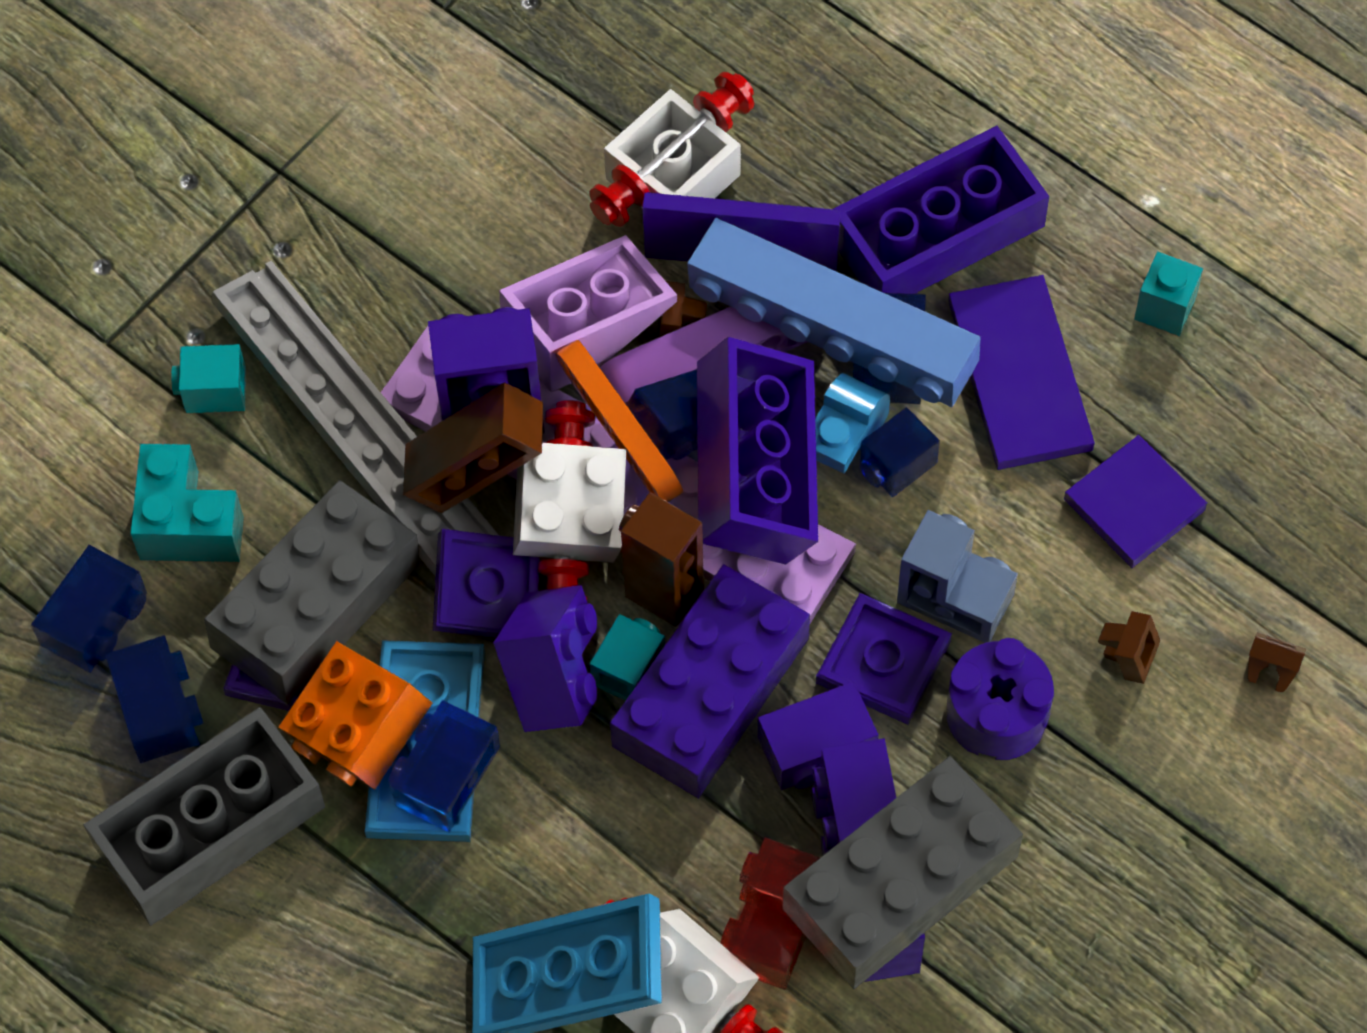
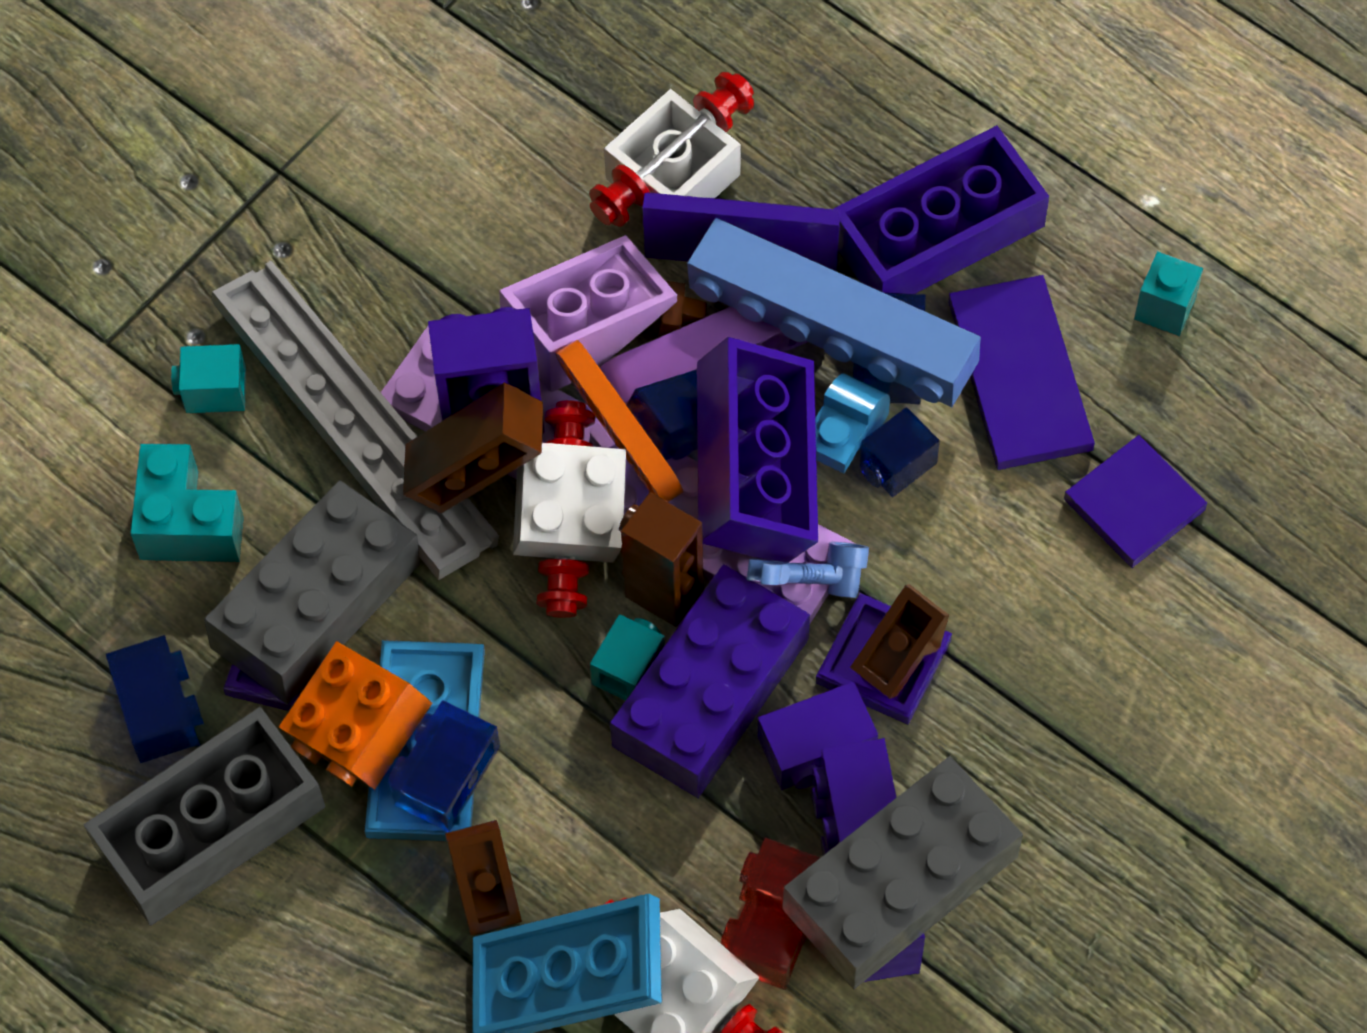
clear blue brick [31,544,147,673] -> none
dark purple tile [432,529,540,638] -> none
dark purple brick [493,585,597,732] -> none
sand blue brick [897,510,1018,643] -> none
dark purple brick [947,638,1054,760] -> none
reddish brown tile [1098,611,1161,684] -> none
reddish brown tile [1248,632,1306,692] -> none
none -> reddish brown slope [445,820,522,935]
none -> medium blue brick [747,542,869,598]
none -> reddish brown slope [850,584,949,699]

